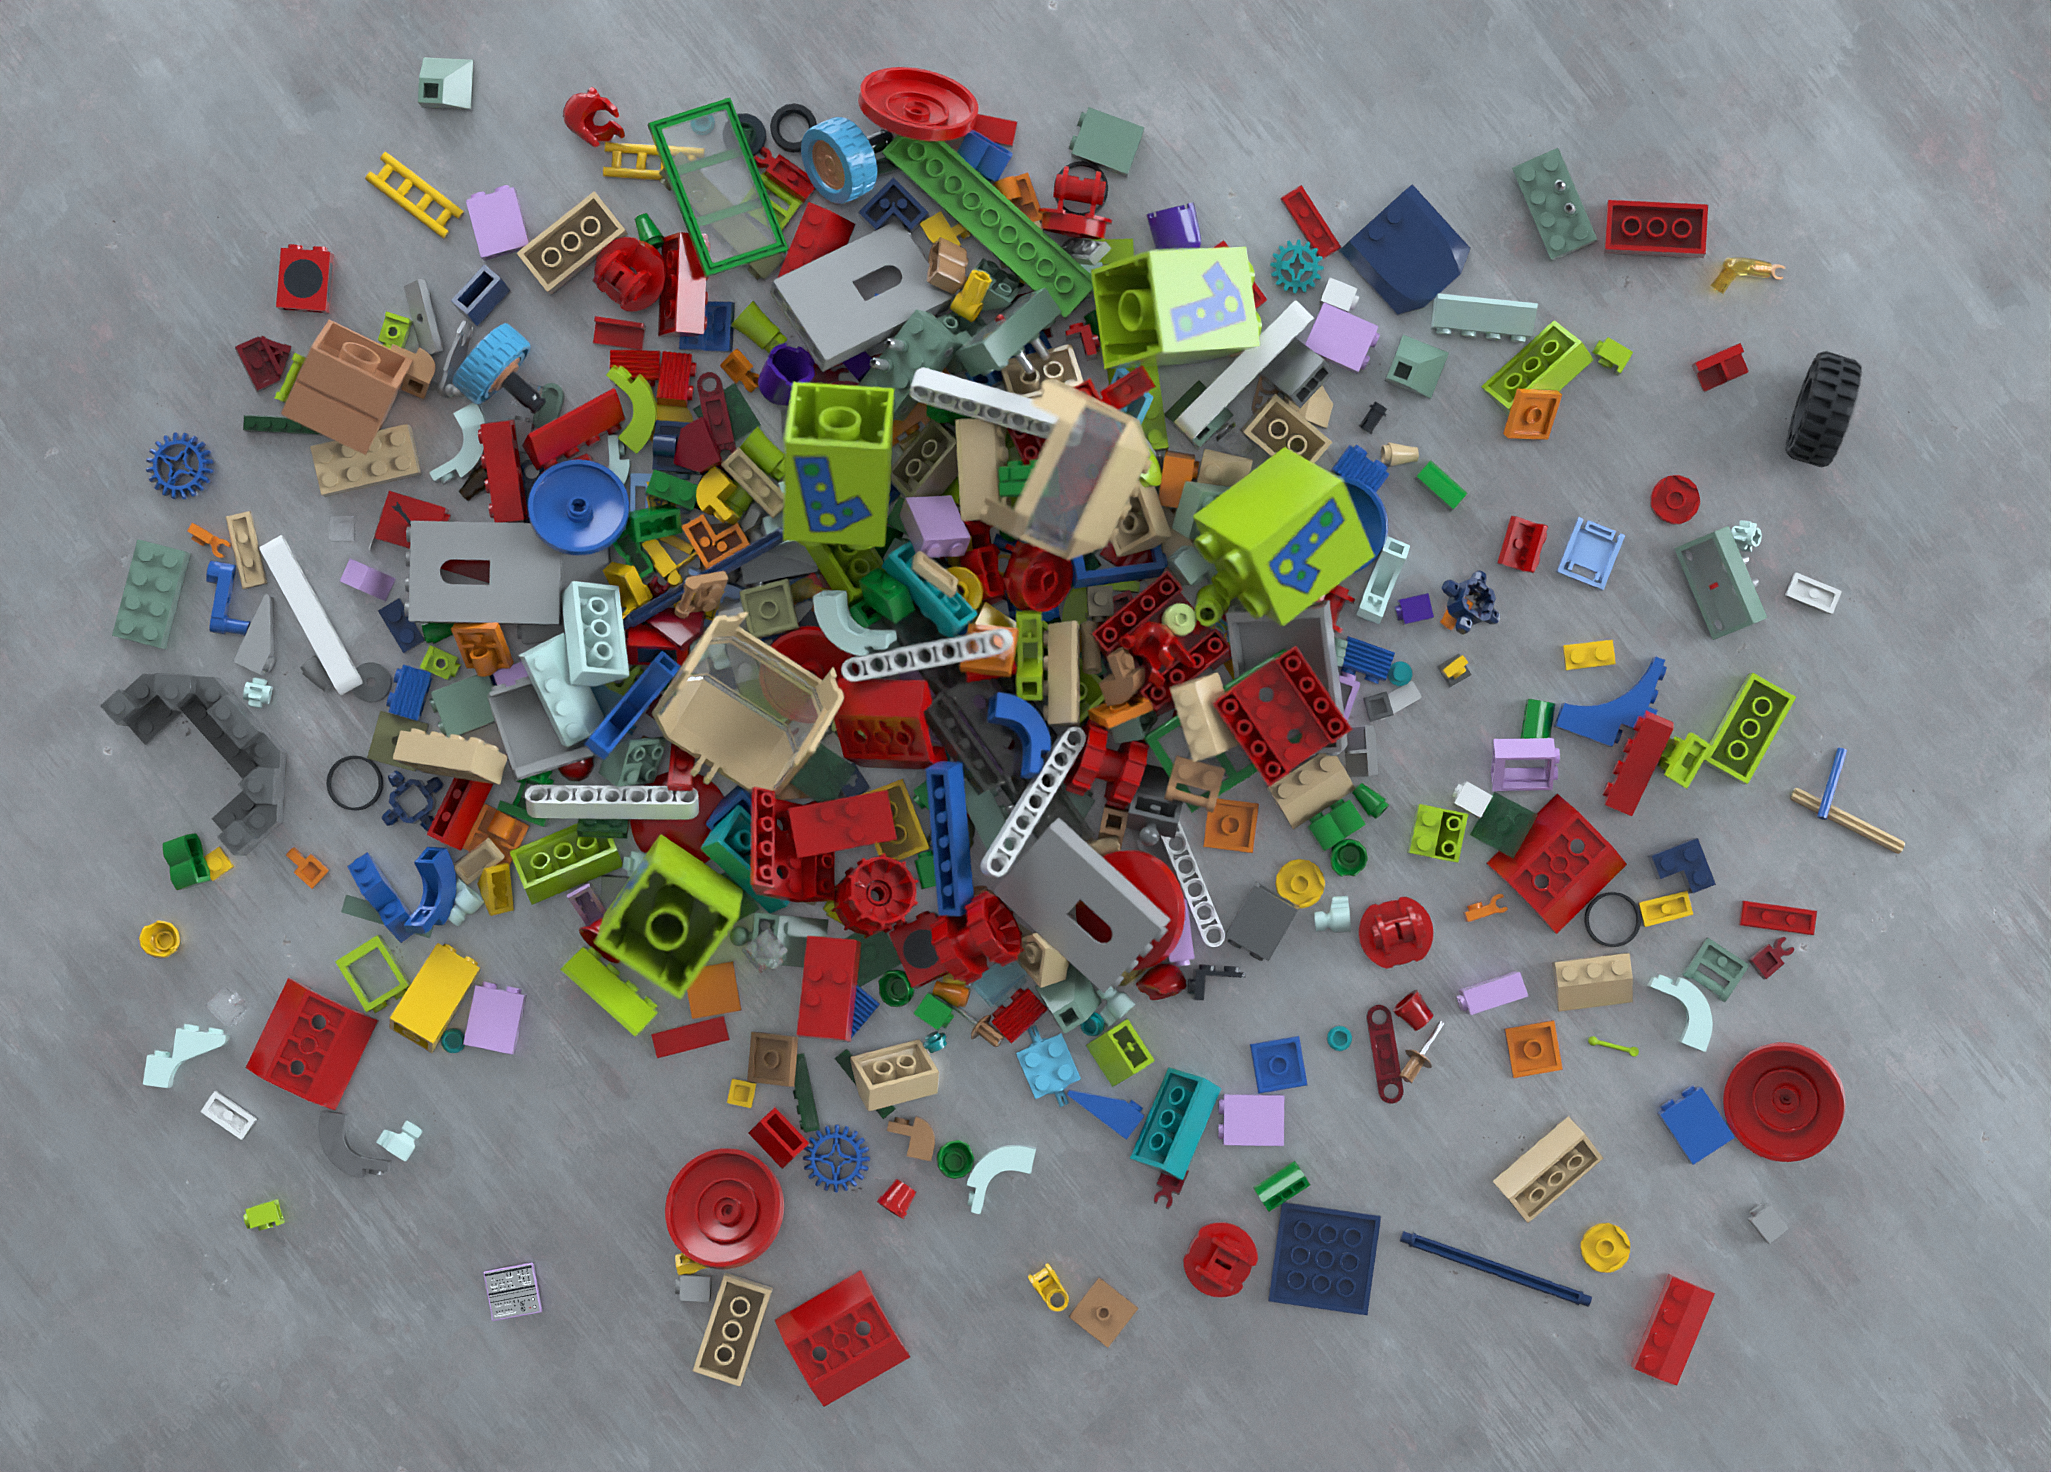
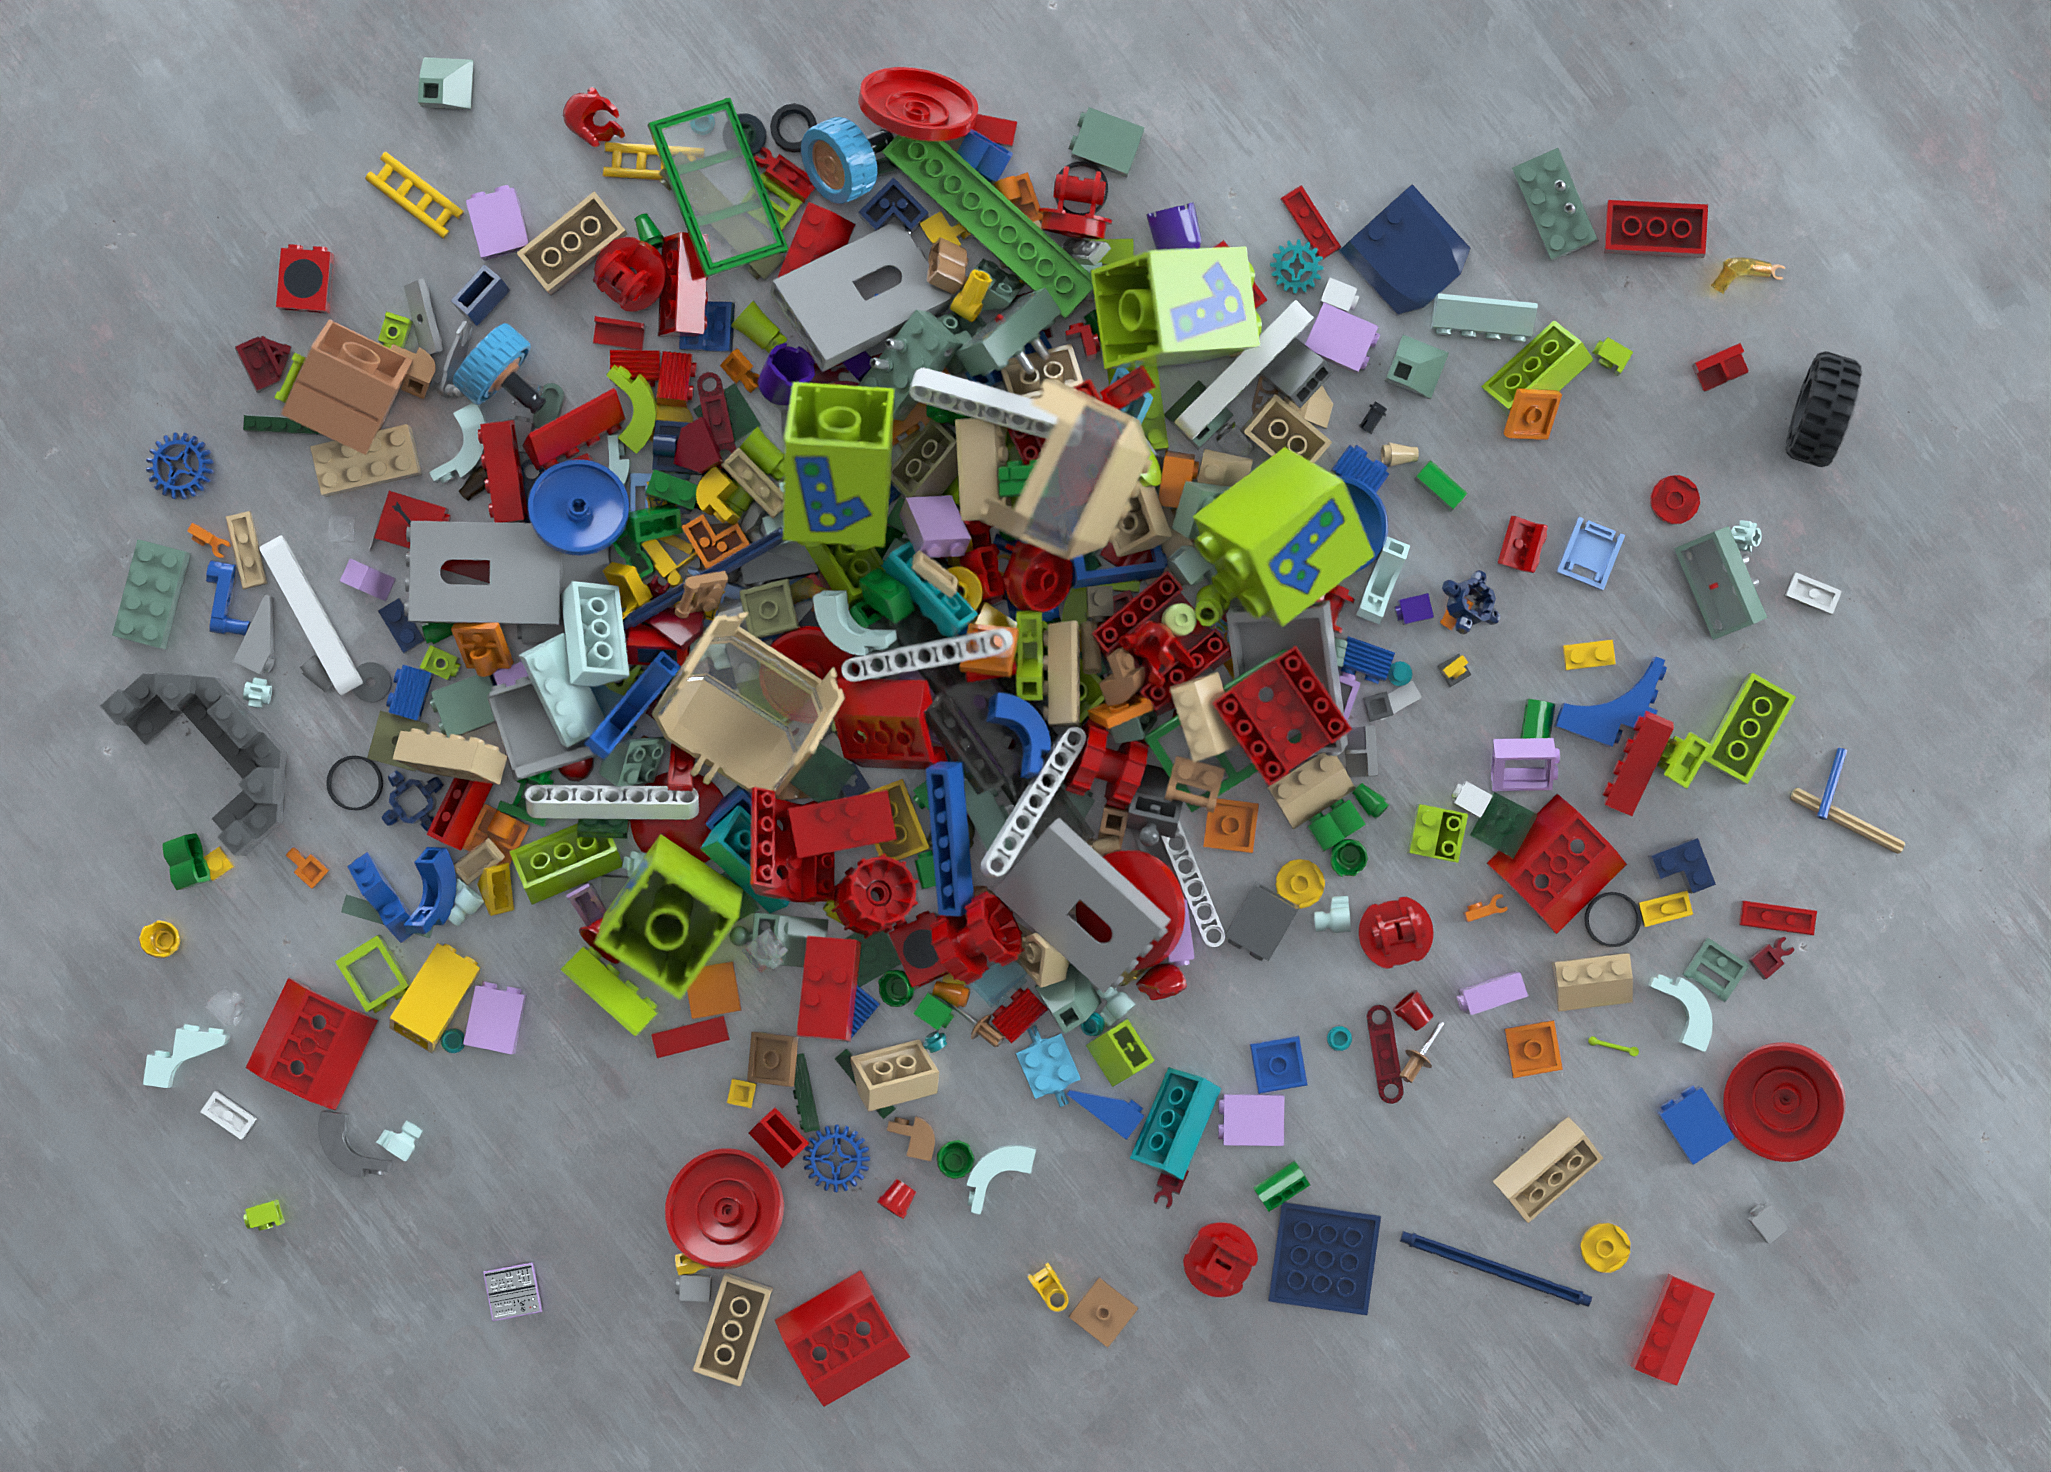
black bracket [1187,964,1246,1001] -> none

